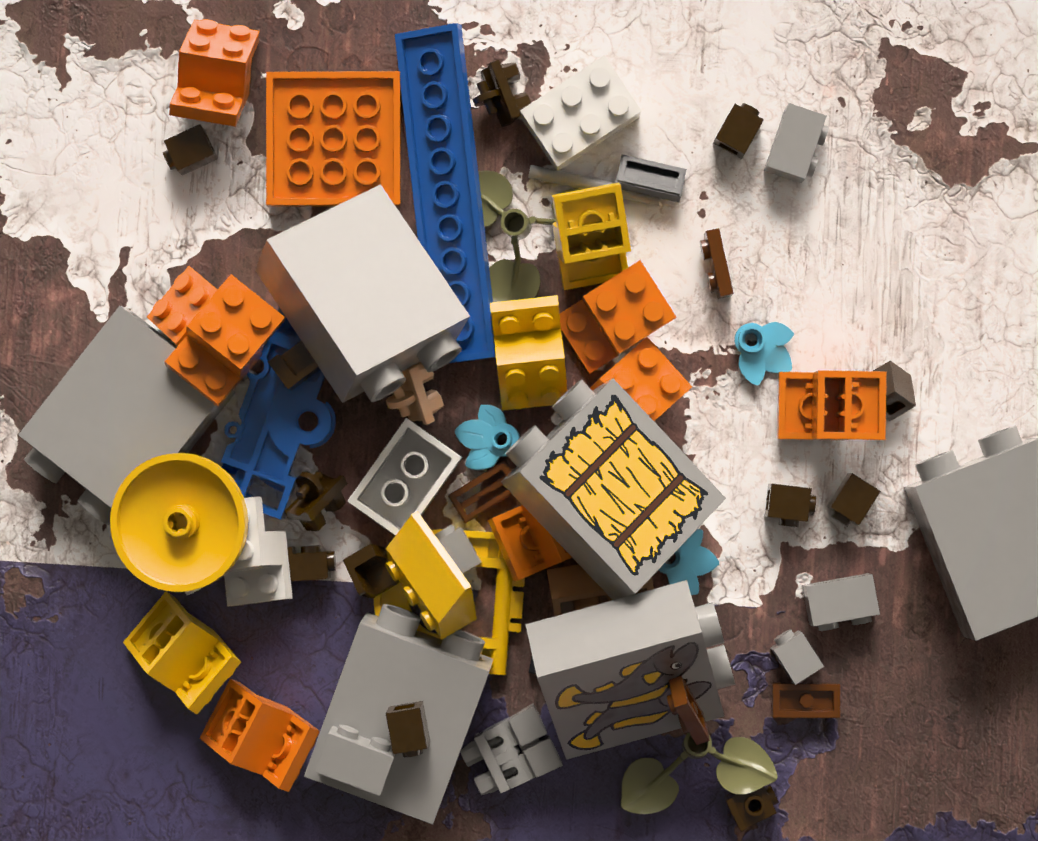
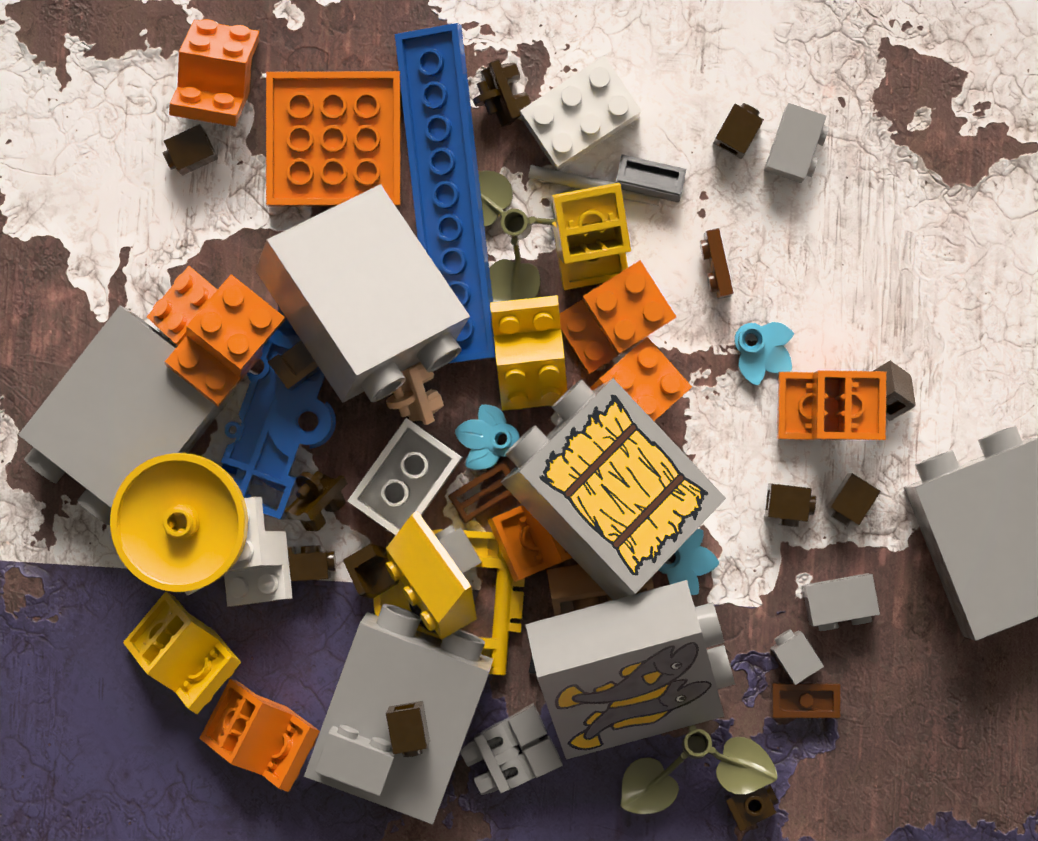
reddish brown plate [667,676,710,745] -> none

